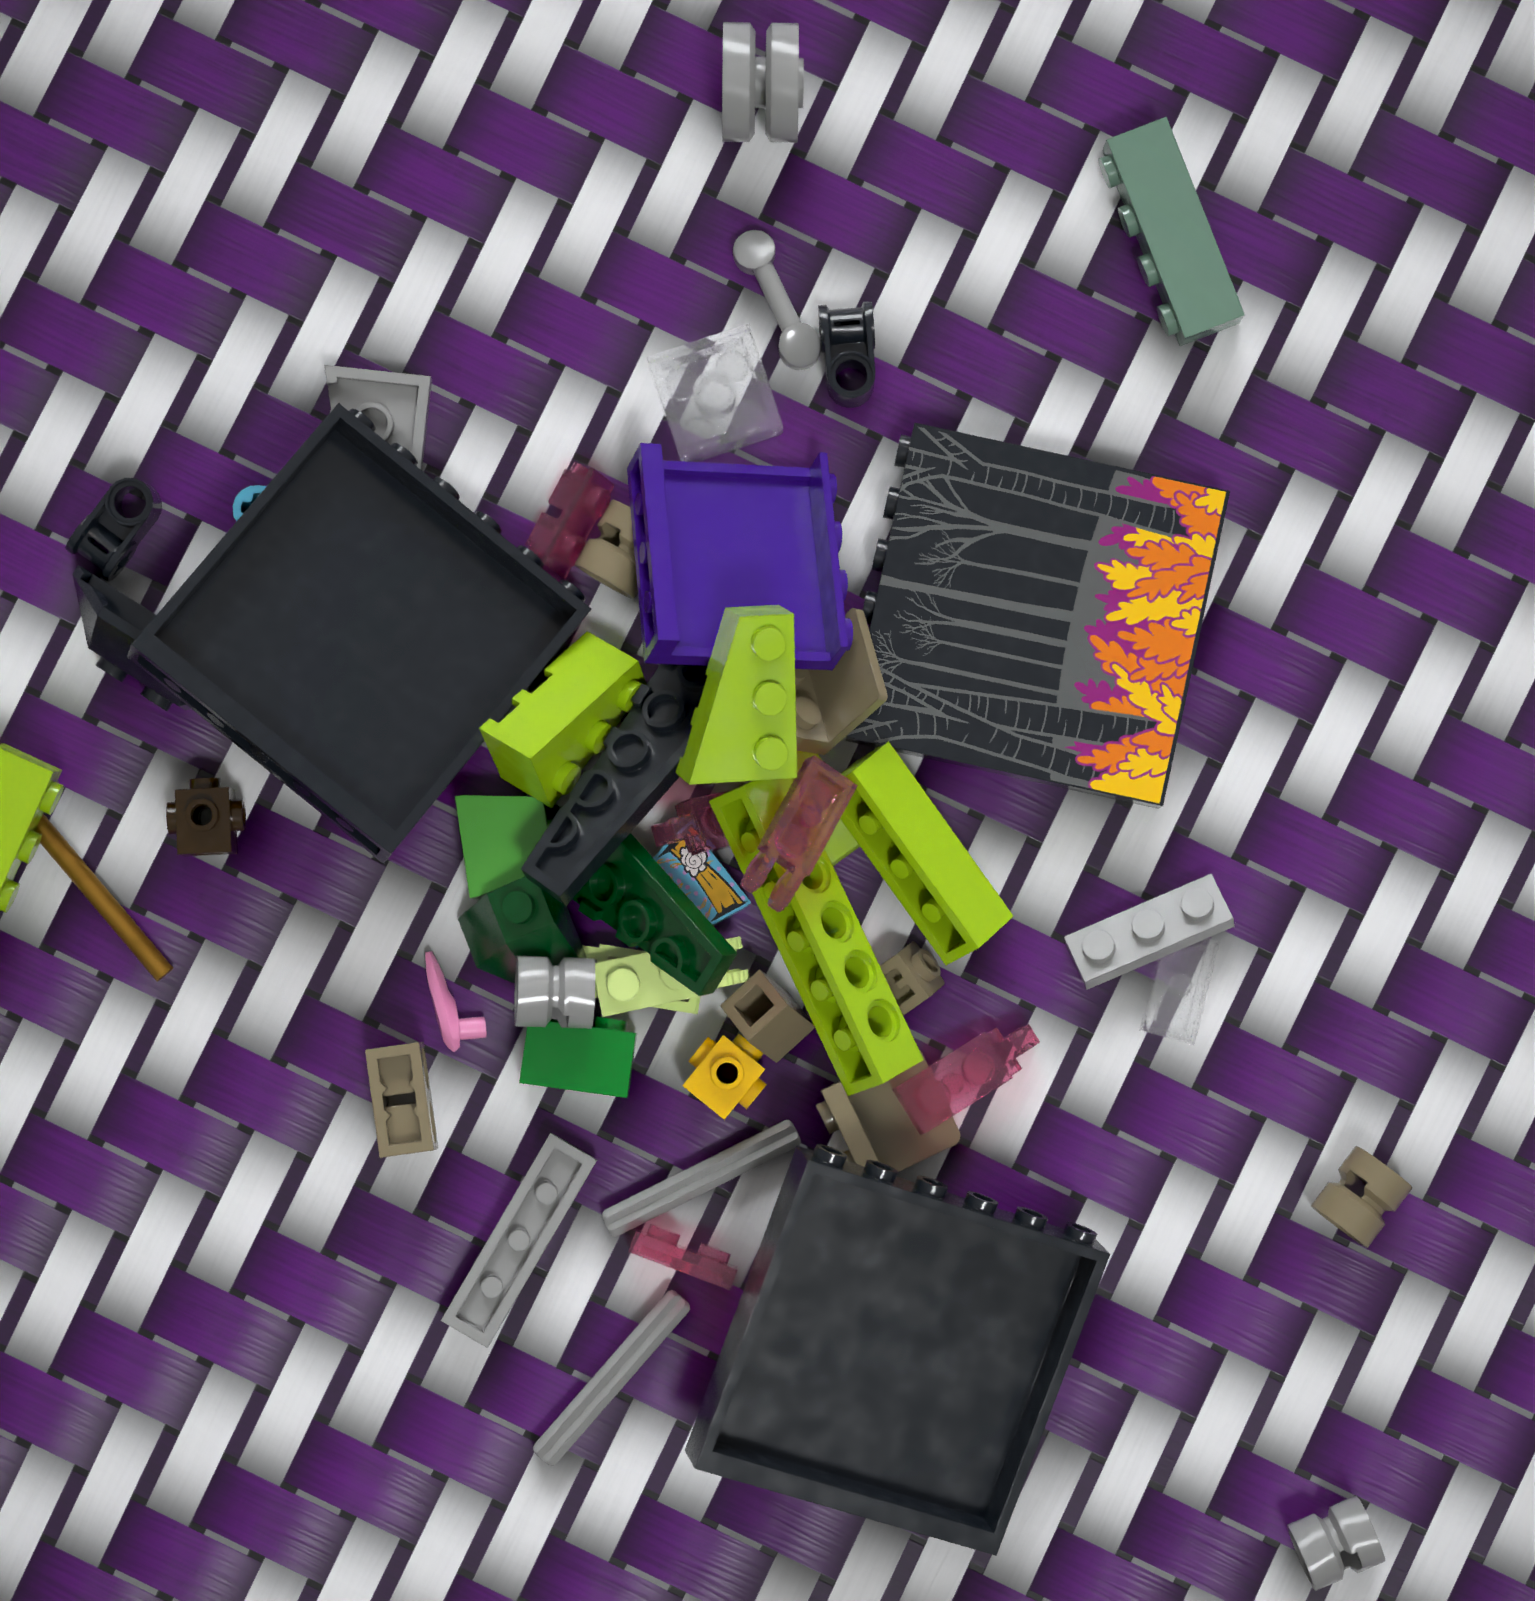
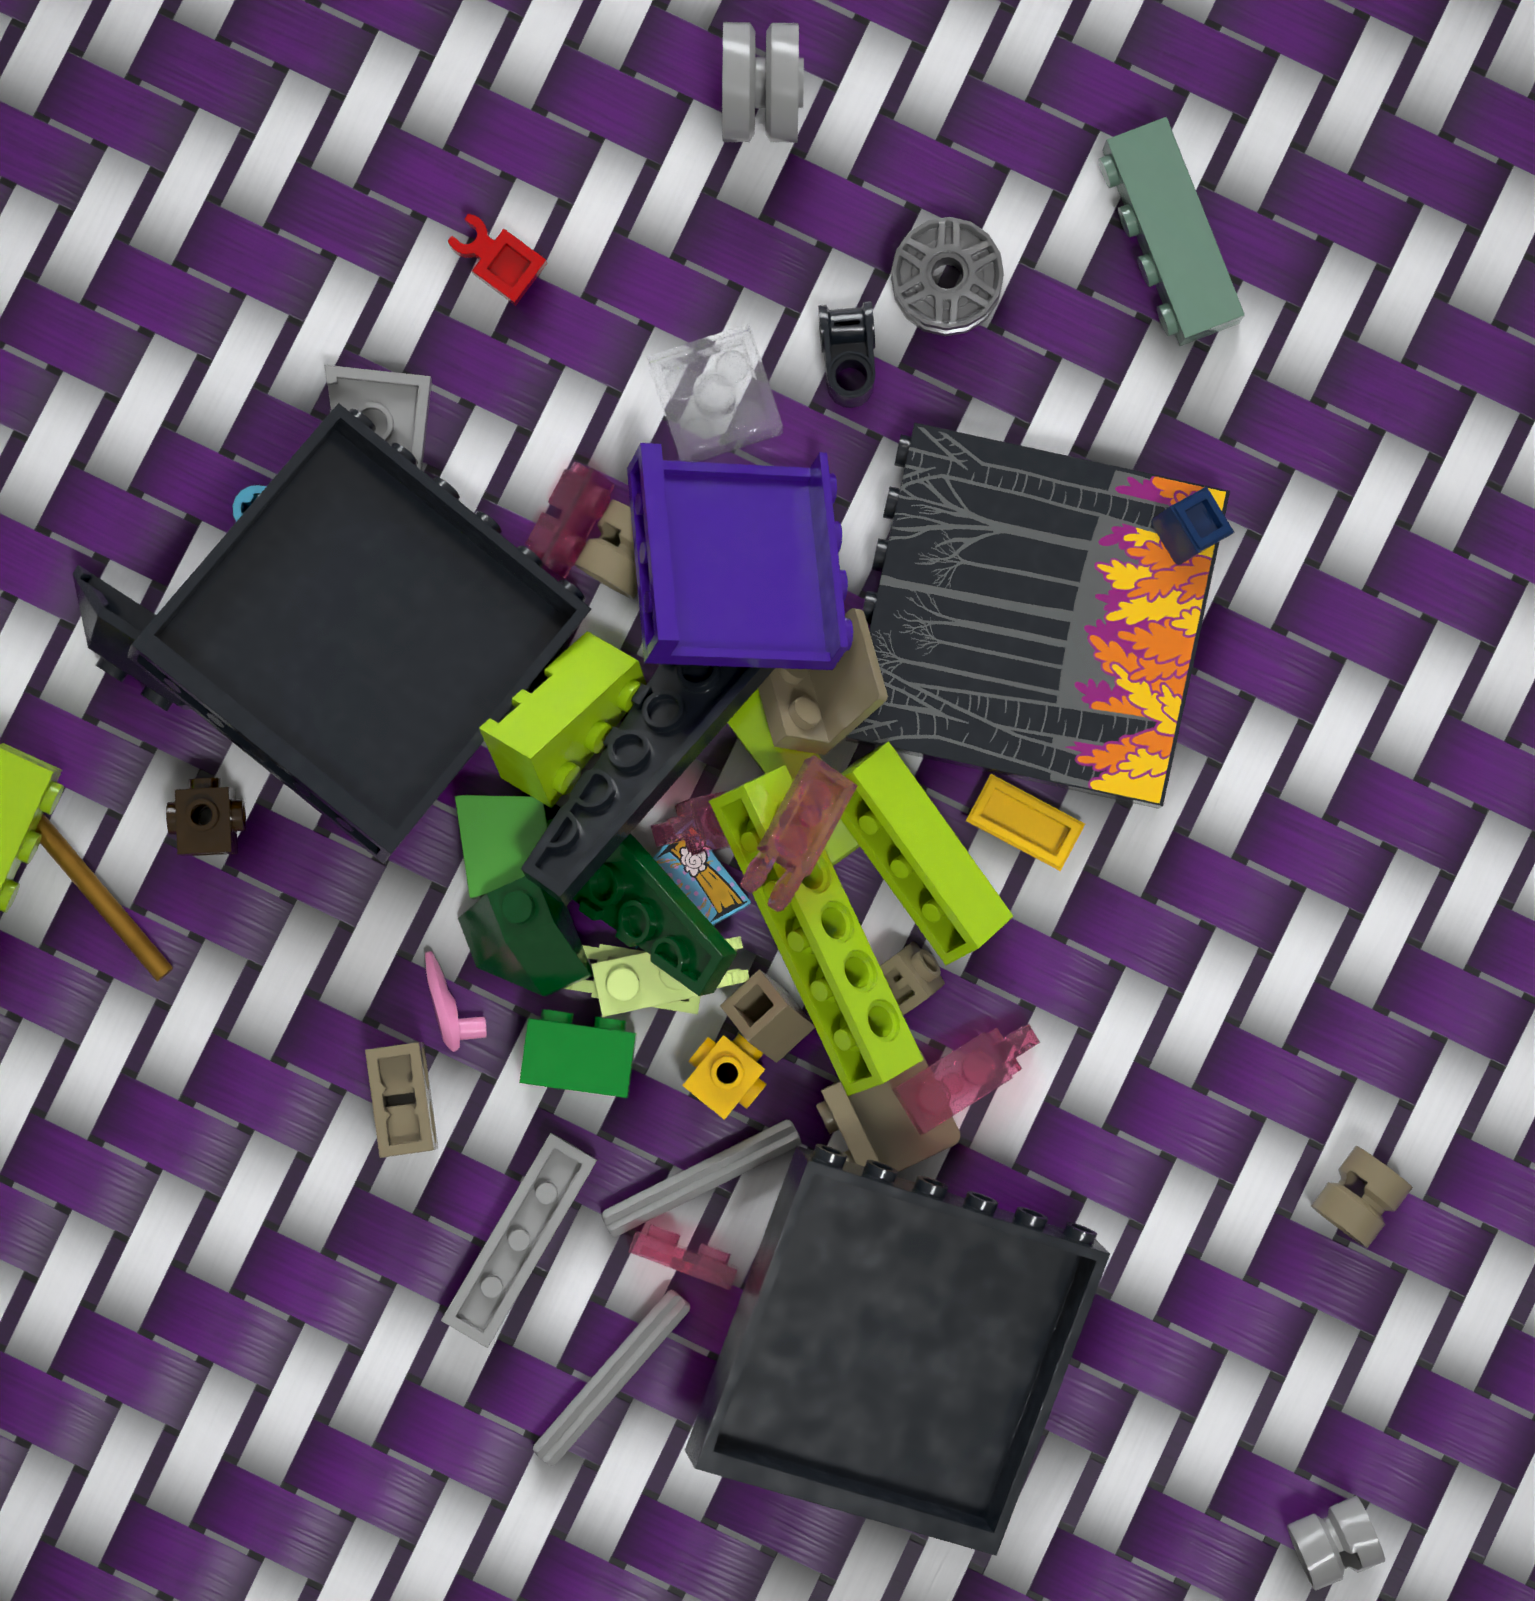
black piece [65,478,162,582] -> none
light grey wheel [514,956,595,1029] -> none
lime wedge [676,605,797,785] -> none
light grey bar [733,230,821,370] -> none
plate [1064,874,1235,990] -> none
clear slope [1139,938,1220,1045] -> none
none -> red plate [448,214,548,306]
none -> flat silver wheel [891,217,1004,336]
none -> yellow tile [966,774,1085,871]
none -> dark blue slope [1151,486,1235,565]

